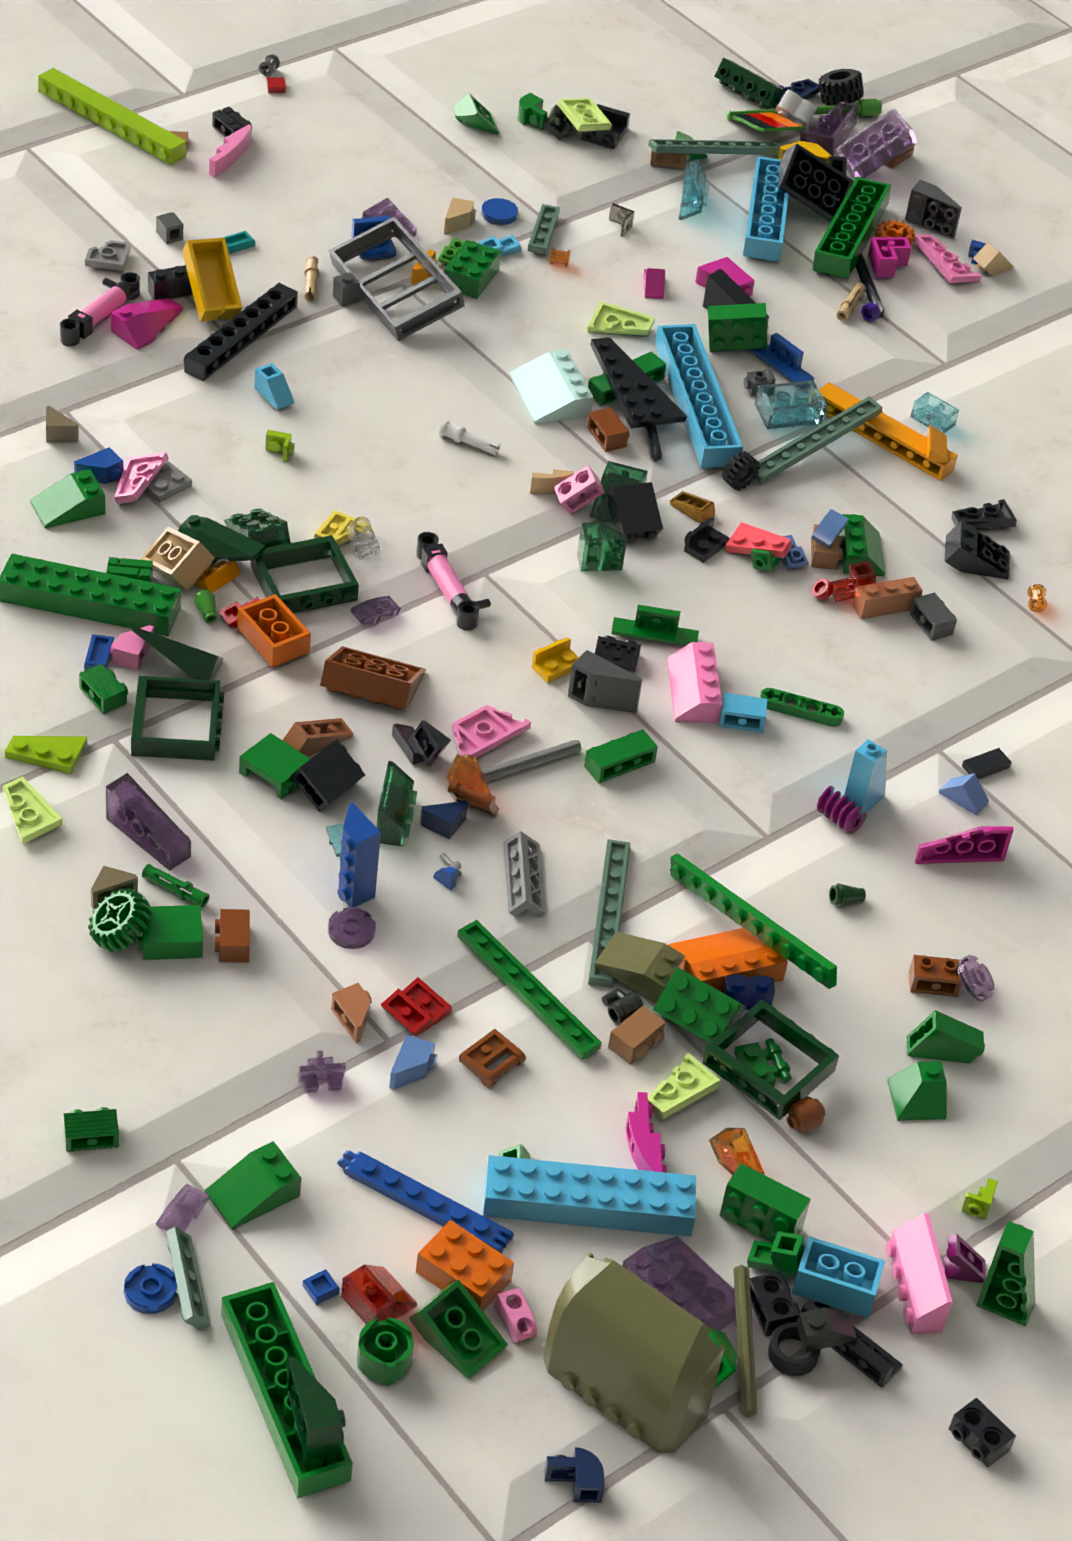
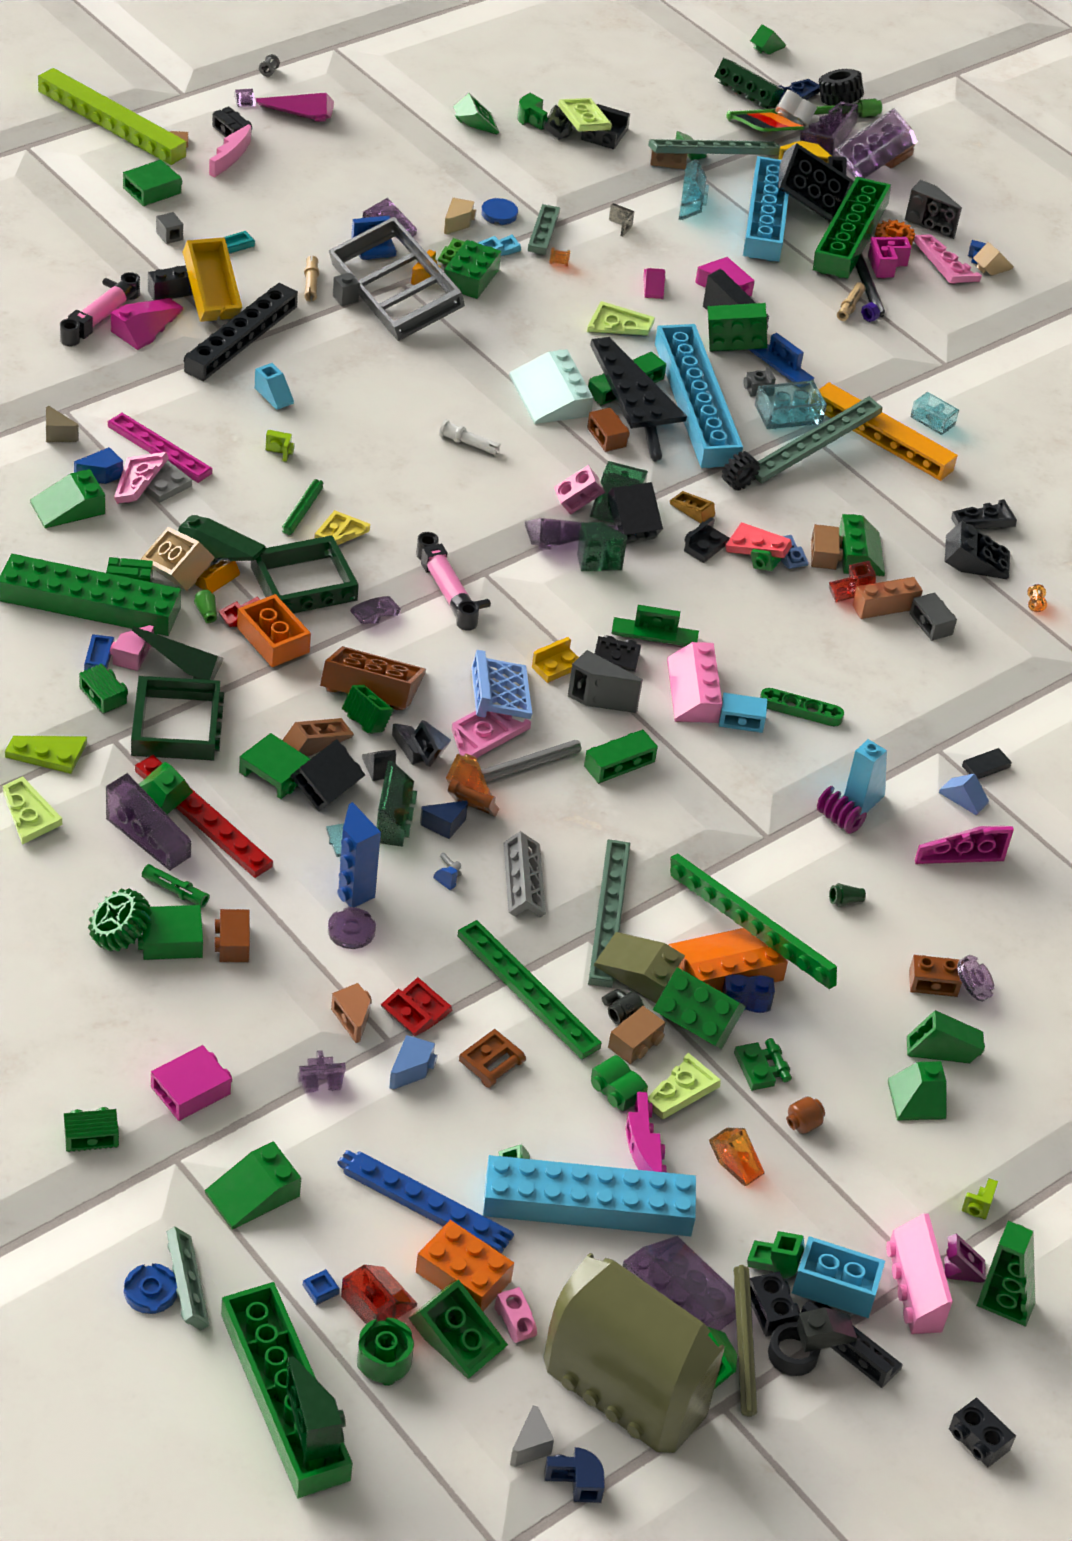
light grey plate [85,240,131,271] -> none
dark tan slope [91,866,138,909] -> none
clear purple slope [156,1184,210,1232] -> none
clear green slope [224,508,291,548] -> none
red tile [266,77,286,93] -> none
clear piece [347,516,380,560] -> none
tan slope [530,469,574,494] -> none
dark green window [702,1000,839,1120] -> none
green brick [719,1163,811,1243] -> none
medium blue slope [811,509,849,548] -> none
red tile [812,578,833,601] -> none
light orange slope [927,425,948,463] -> none
none -> dark pink tile [108,412,213,483]
none -> green brick [123,159,182,207]
none -> green slope [130,762,193,823]
none -> red plate [135,755,273,878]
none -> dark pink brick [151,1045,232,1121]
none -> clear purple slope [234,88,256,107]
none -> dark pink wedge [256,93,334,122]
none -> green axle [282,479,324,535]
none -> green brick [342,685,394,734]
none -> black slope [362,750,396,781]
none -> light blue fence [471,650,532,719]
none -> light grey slope [510,1405,554,1466]
none -> clear purple wedge [525,518,618,550]
none -> green brick [591,1055,648,1112]
none -> green slope [750,24,786,55]

